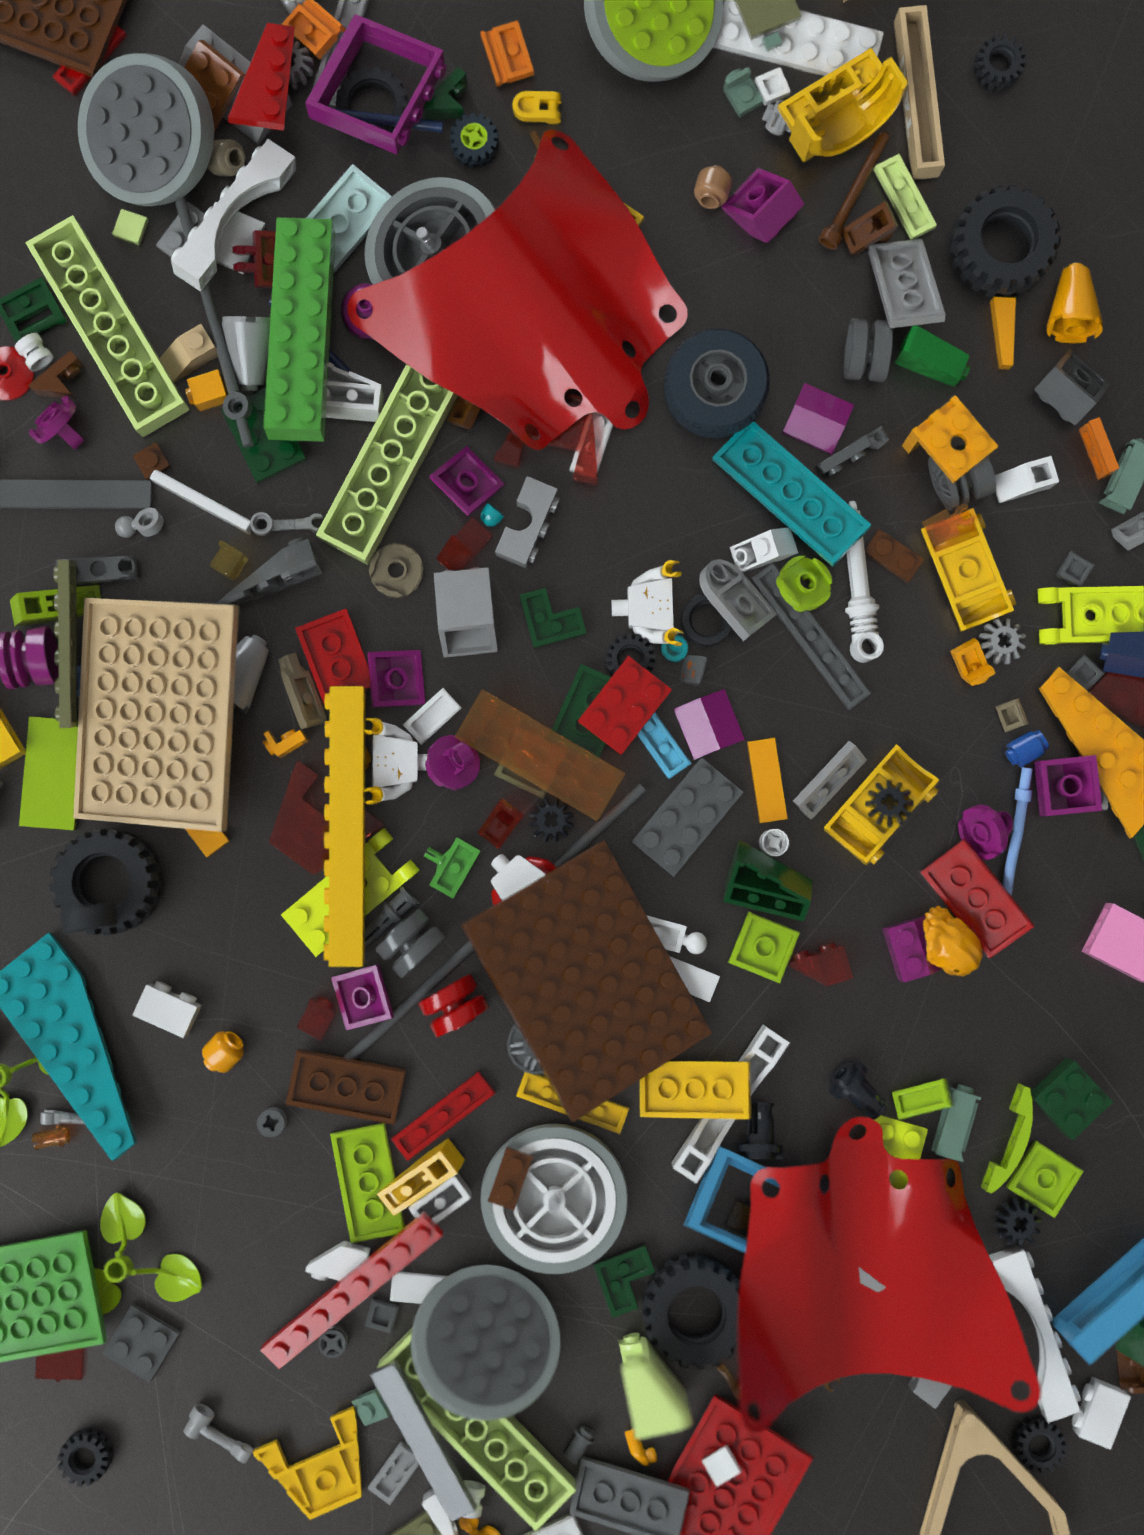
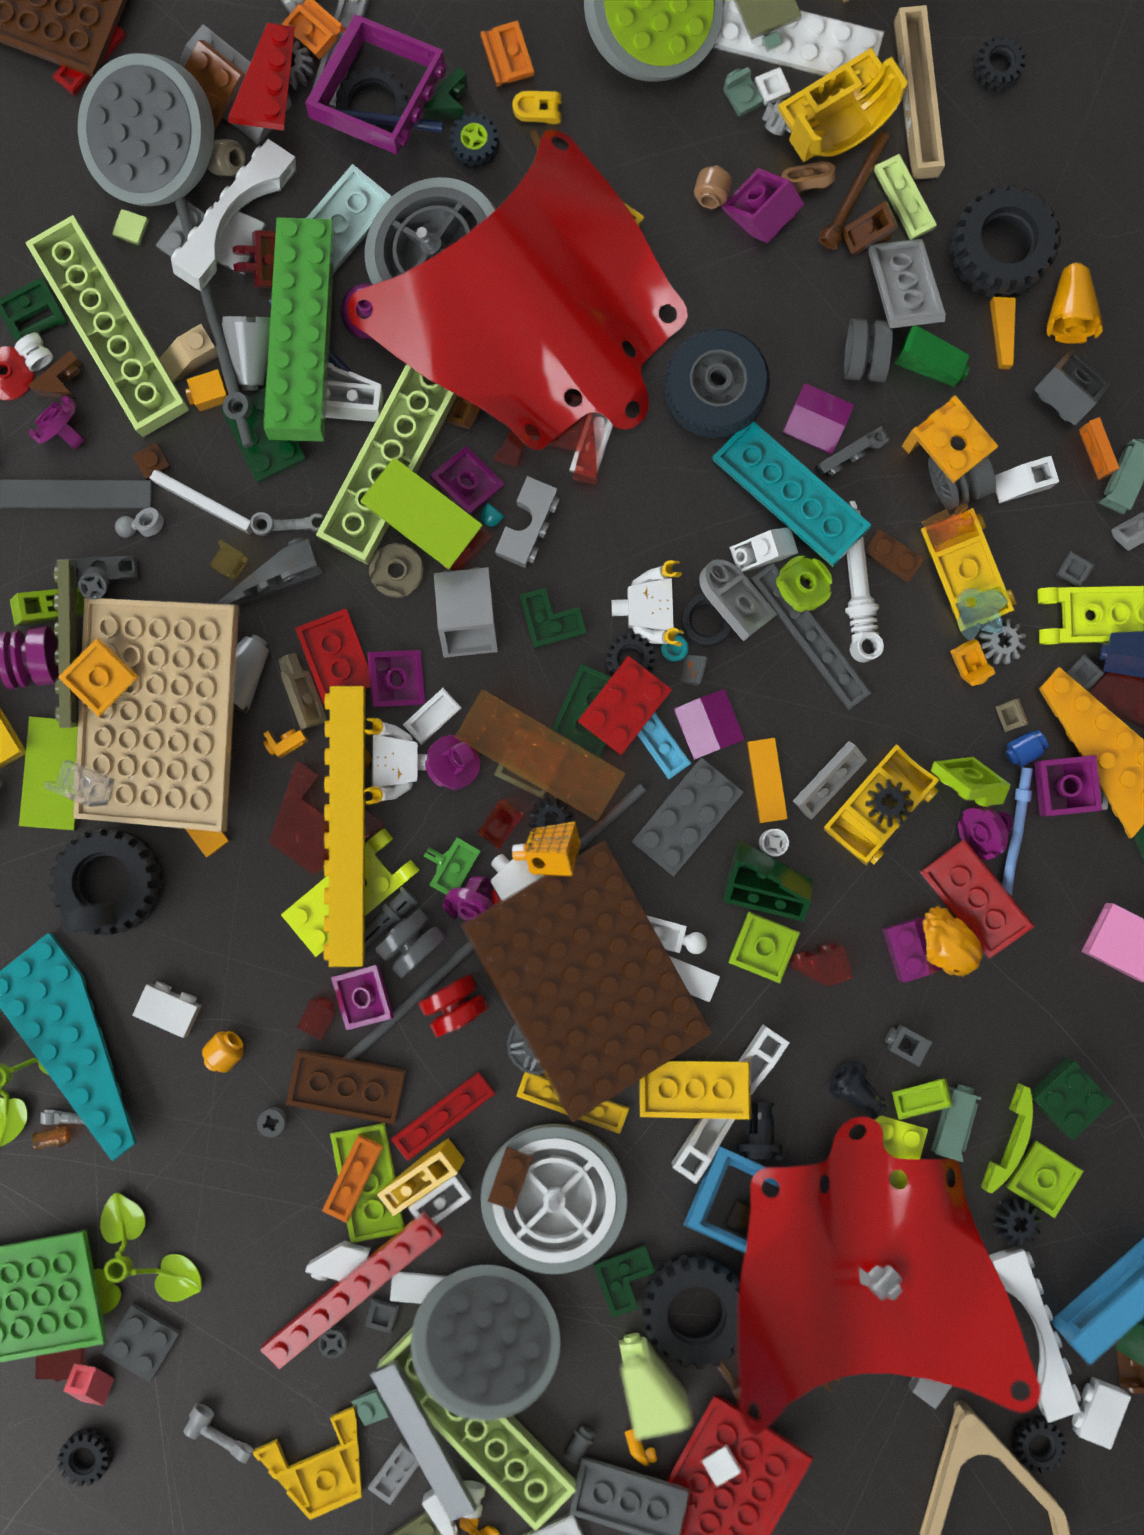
none -> clear panel [44,760,115,807]
none -> light orange plate [58,637,139,717]
none -> coral panel [64,1364,114,1406]
none -> dark grey wheel [78,567,110,600]
none -> orange tile [322,1134,384,1223]
none -> lime tile [360,457,483,570]
none -> magenta tile [442,876,494,921]
none -> light orange torso [512,822,581,876]
none -> medium nougat plate [782,162,836,193]
none -> light grey gear [867,1265,903,1301]
none -> dark grey brick [885,1024,932,1066]
none -> lime plate [931,757,1011,807]
none -> clear light blue plate [957,588,1008,641]

